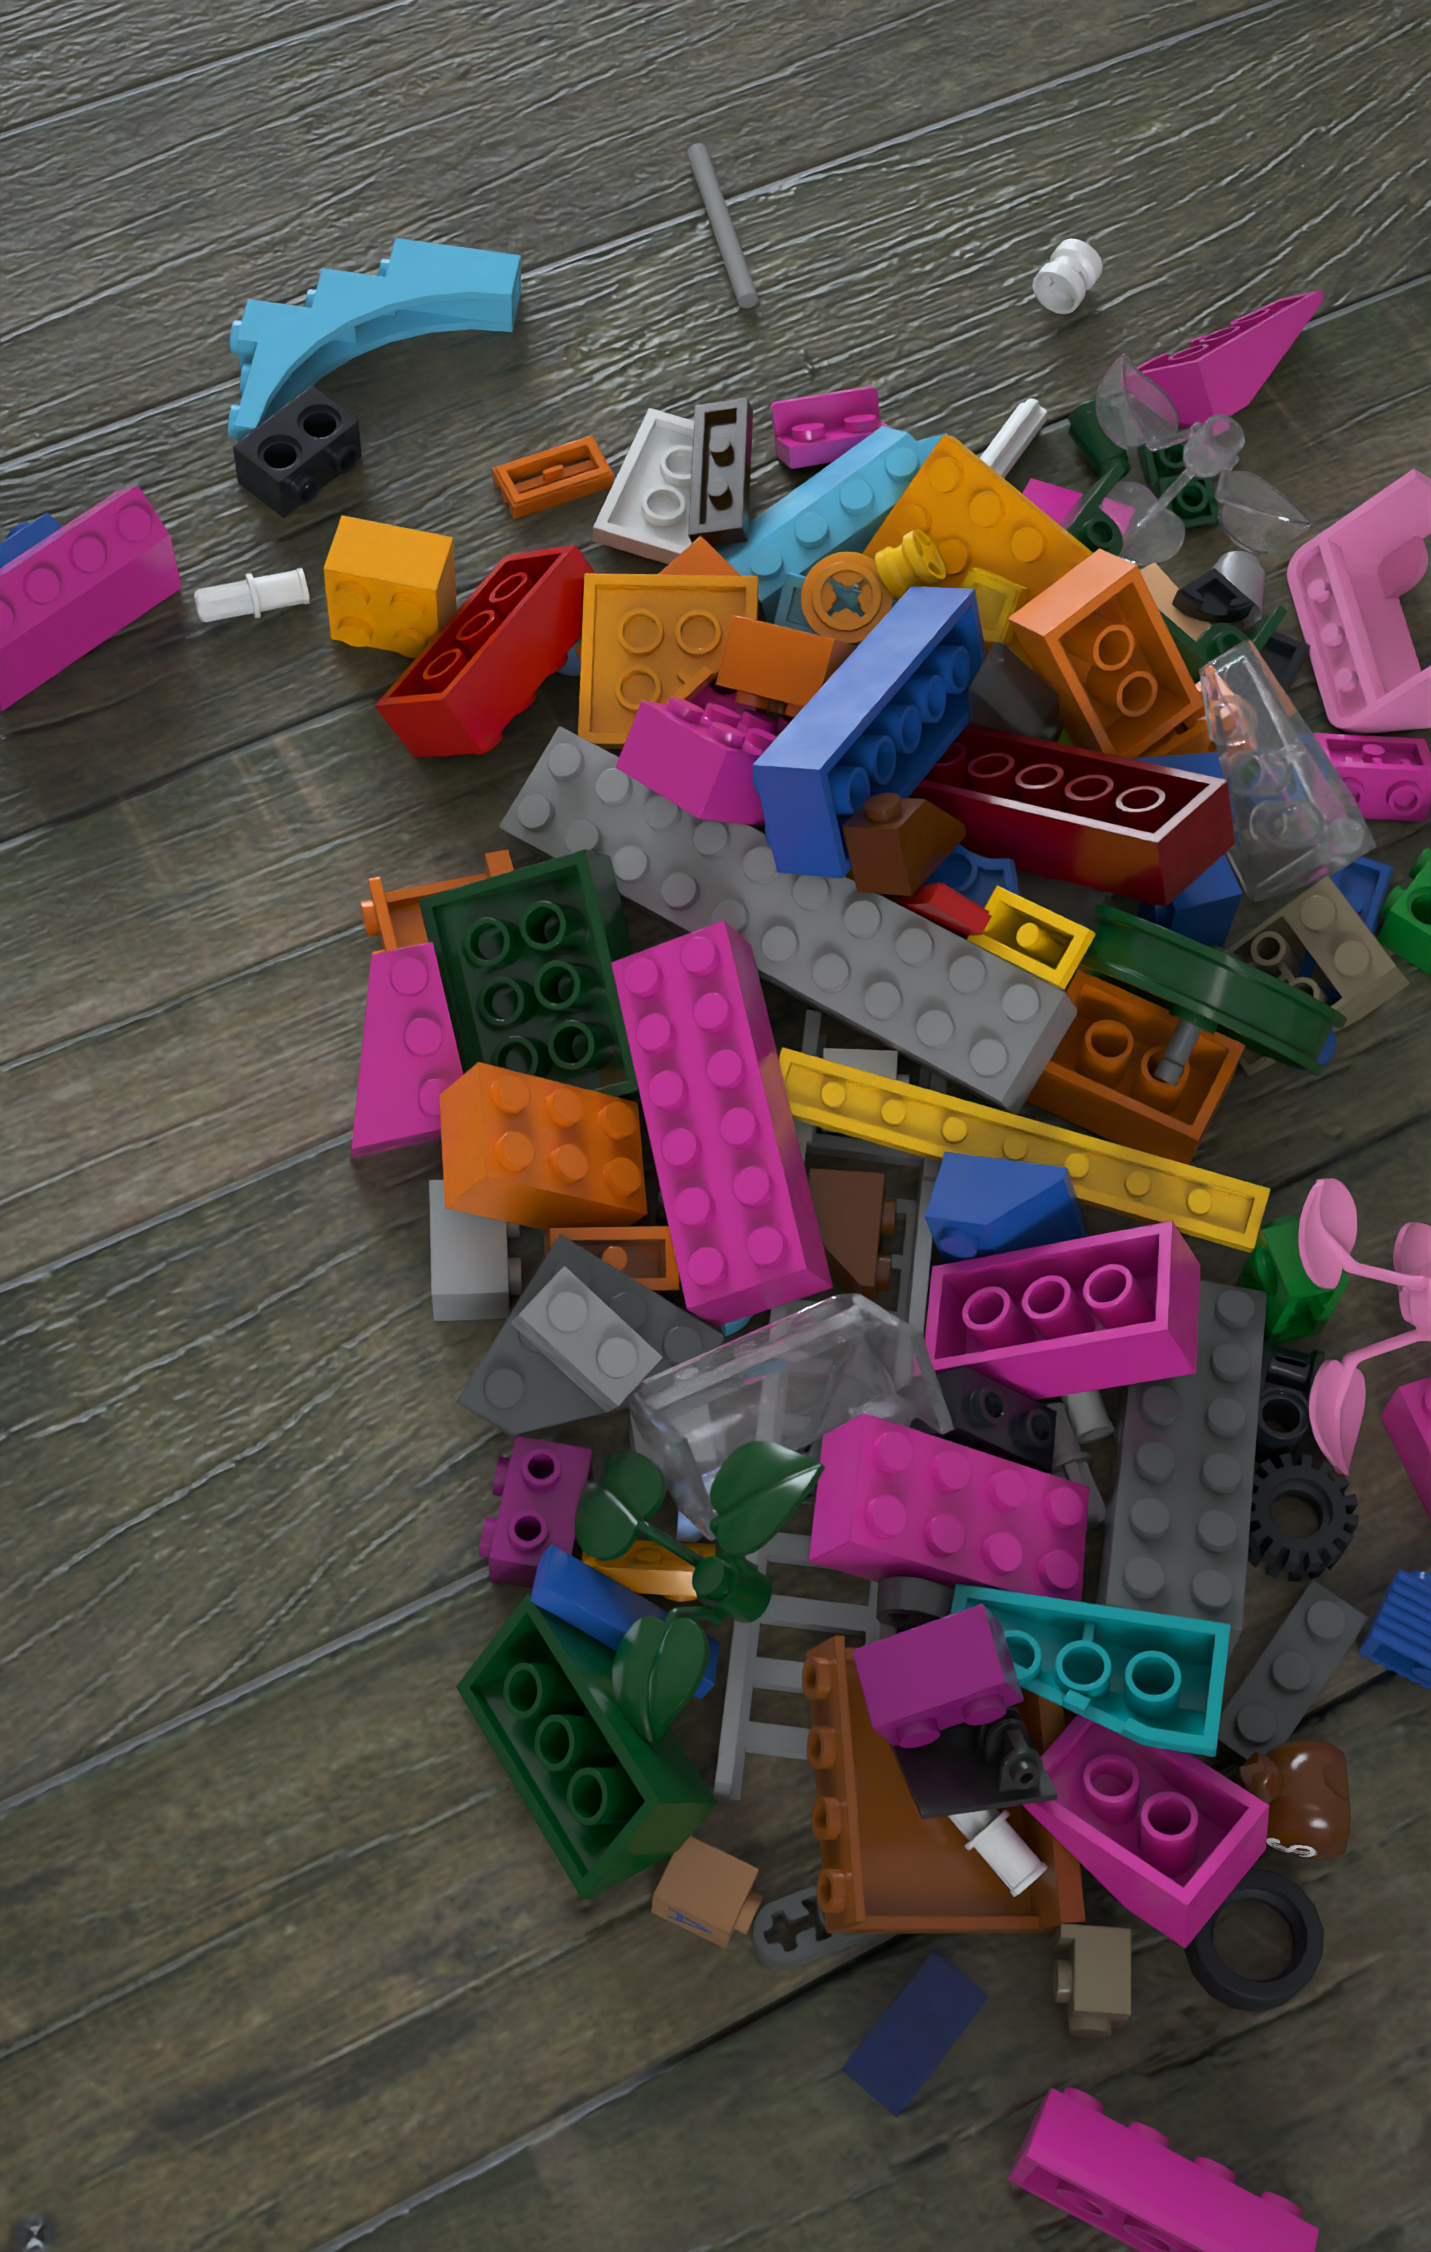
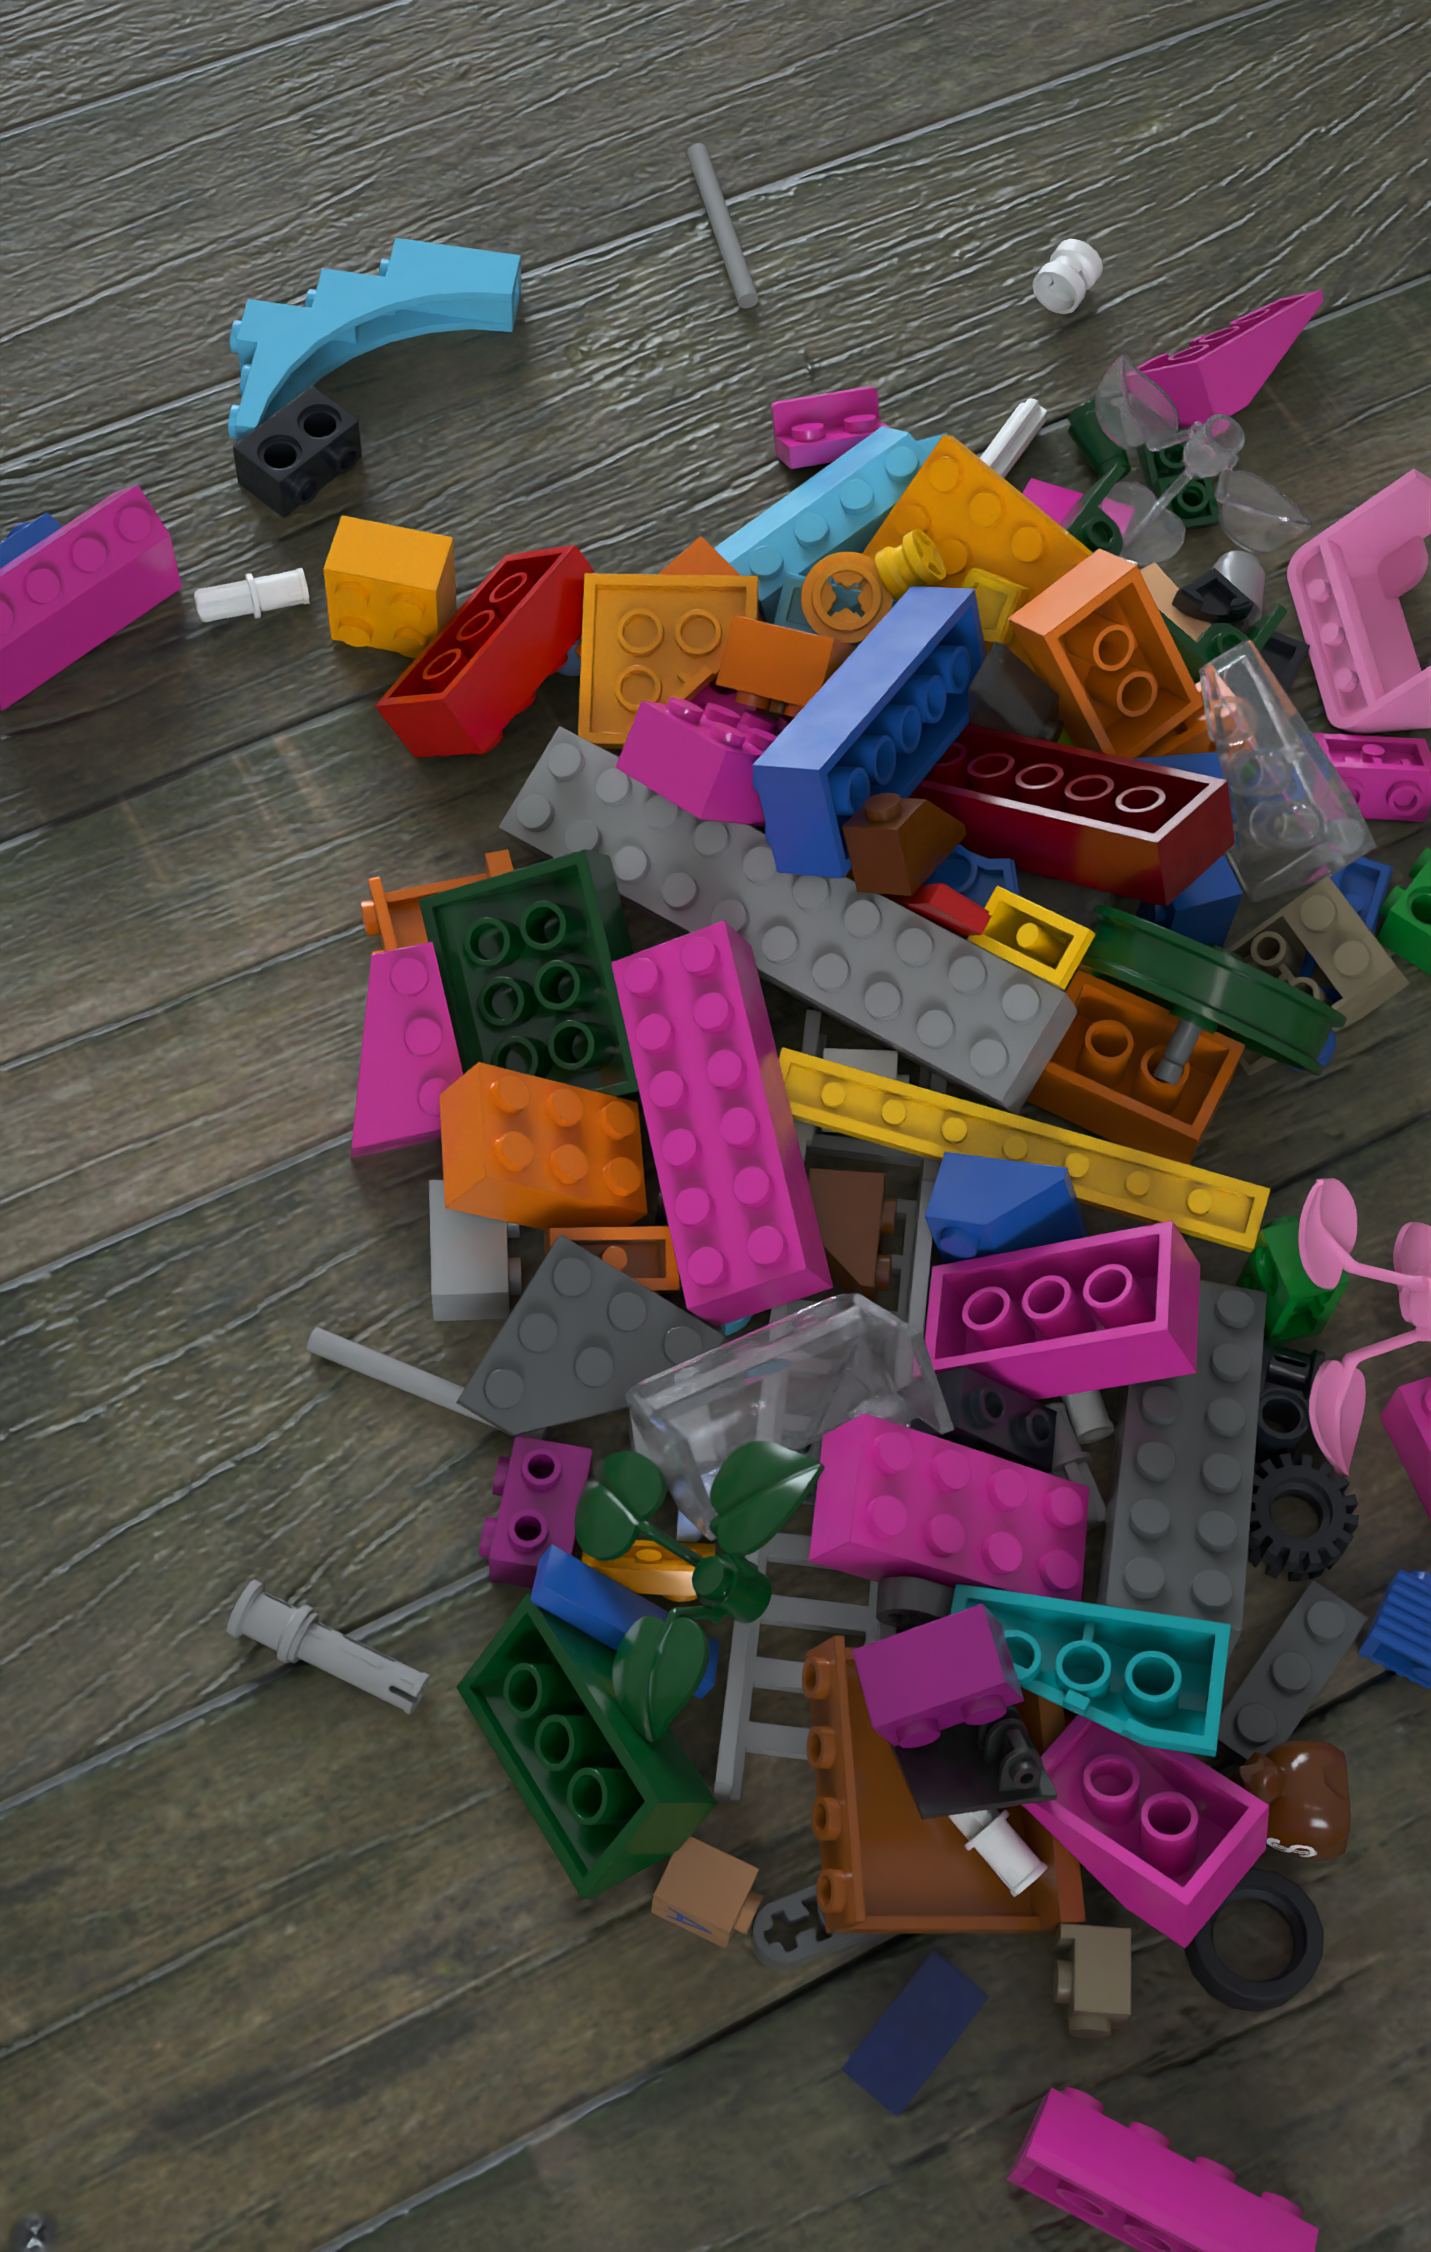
orange tile [492,435,614,520] -> none
light grey brick [511,1266,663,1413] -> none
white plate [593,408,694,565] -> none
plate [688,398,753,546] -> none
none -> light grey pin [226,1580,430,1715]
none -> light grey bar [307,1327,550,1440]

